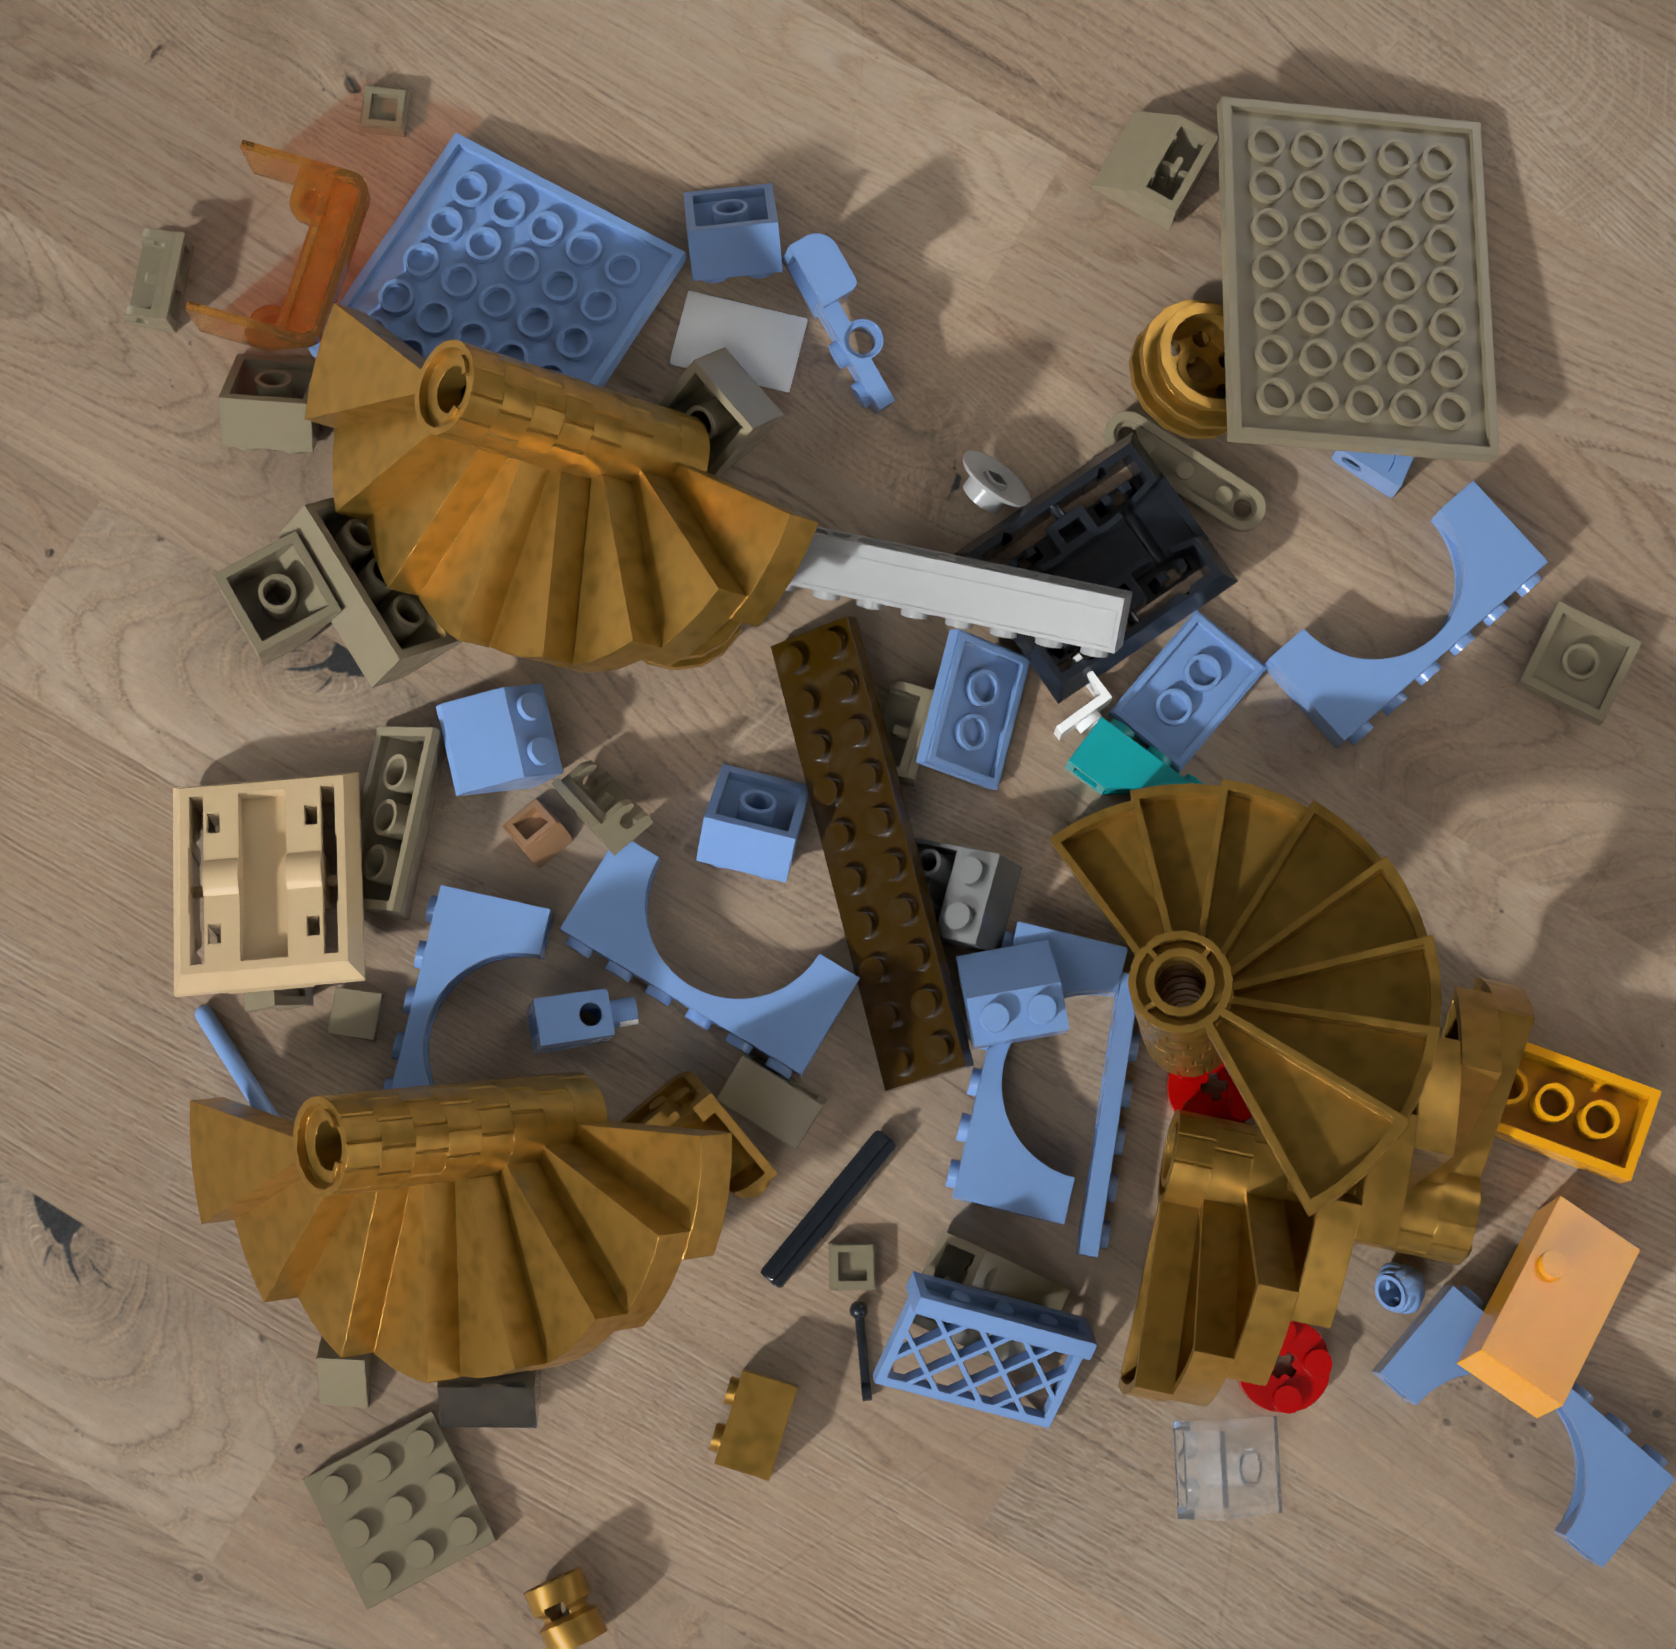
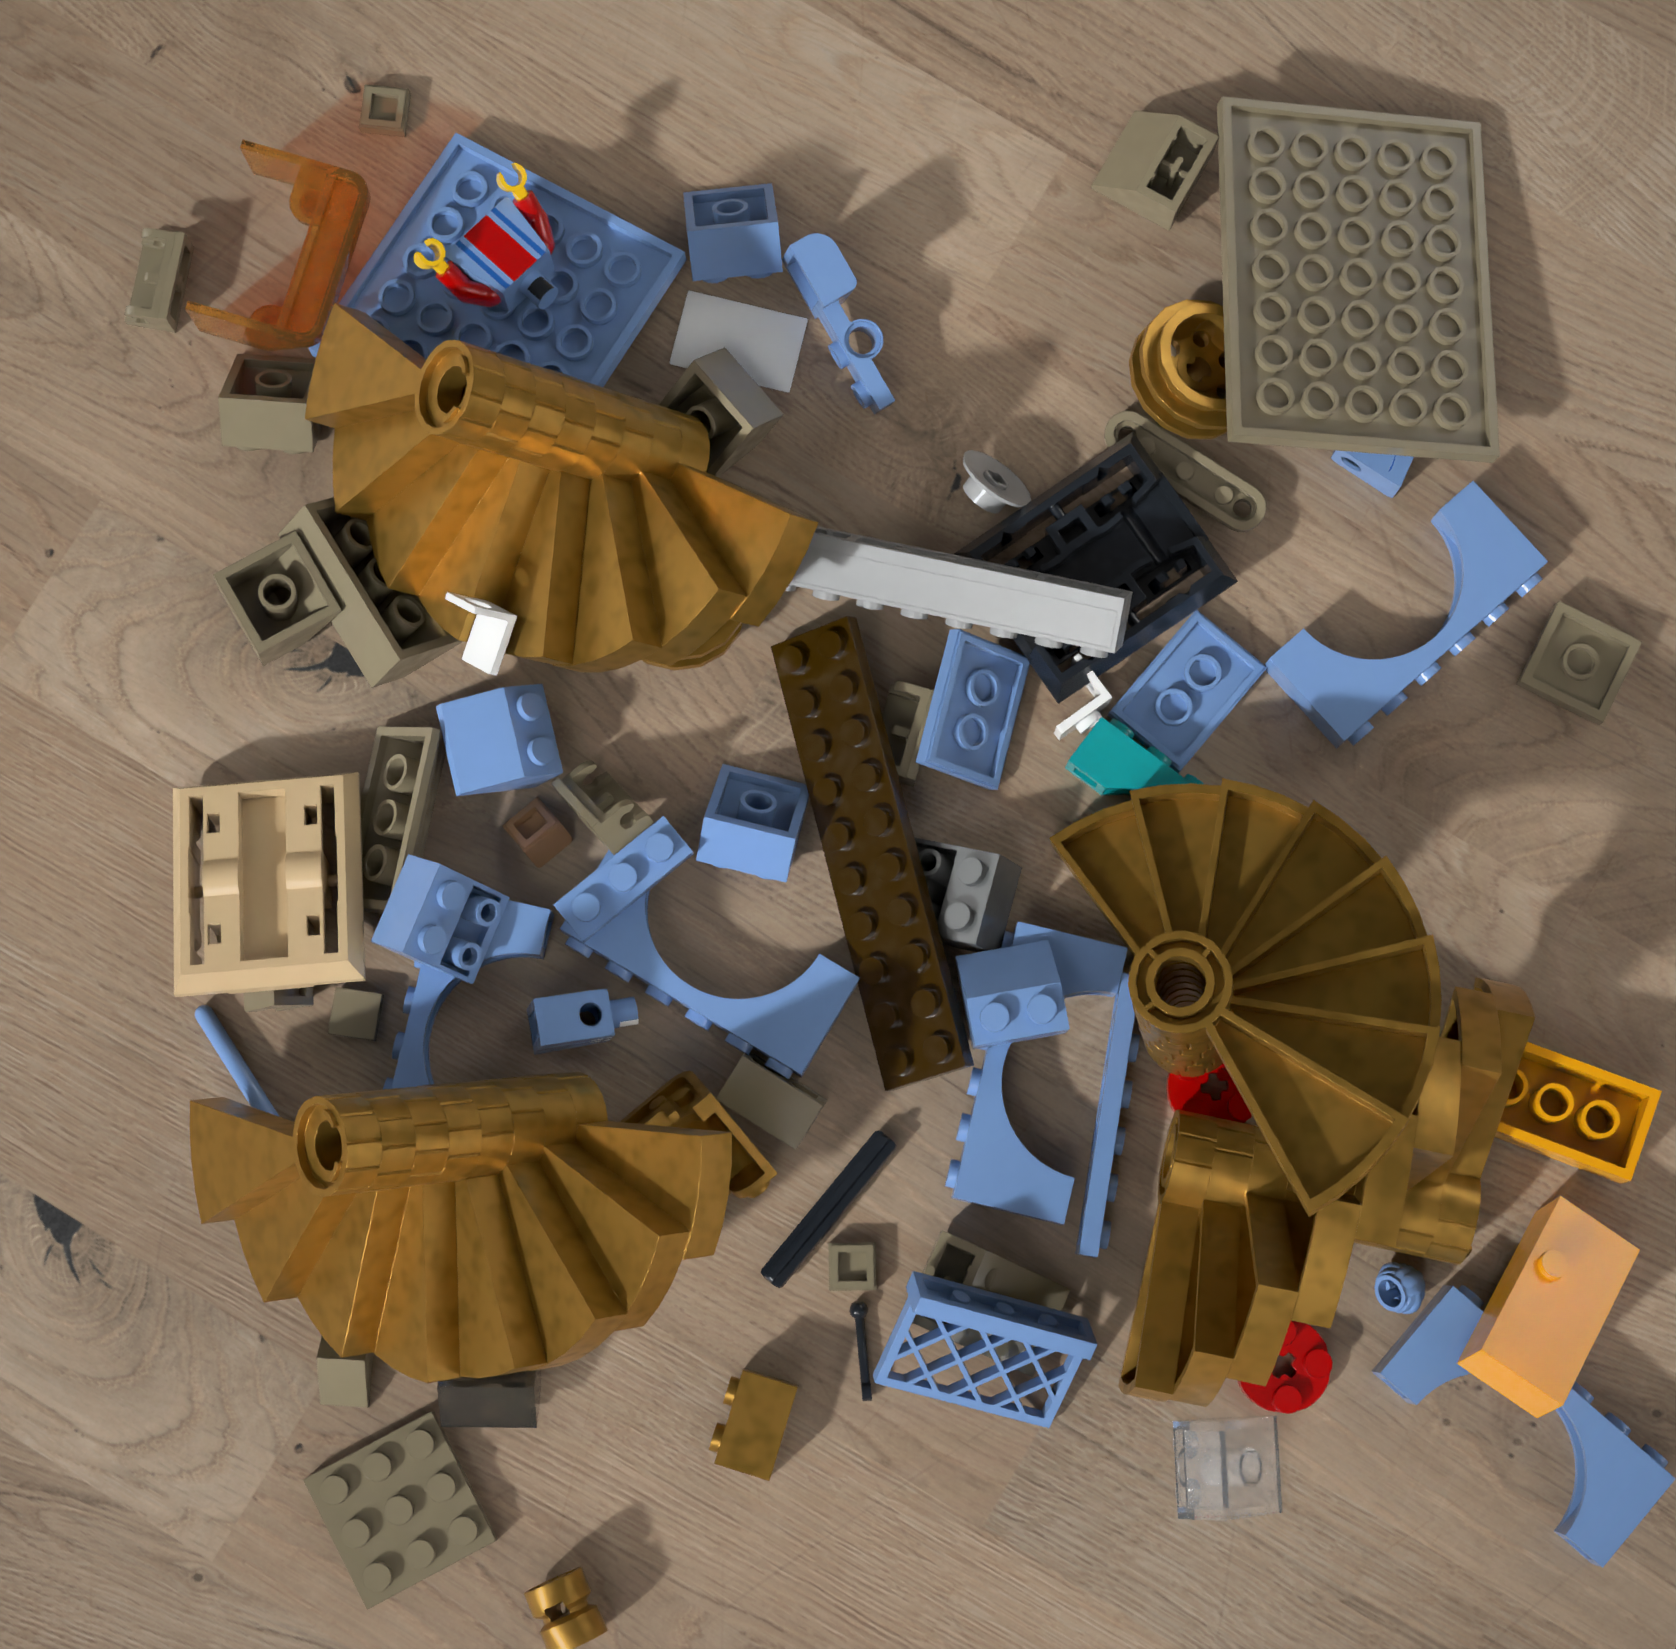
none -> medium blue slope [371,854,510,984]
none -> torso [414,163,558,311]
none -> white bracket [445,592,517,675]
none -> medium blue plate [553,816,694,943]

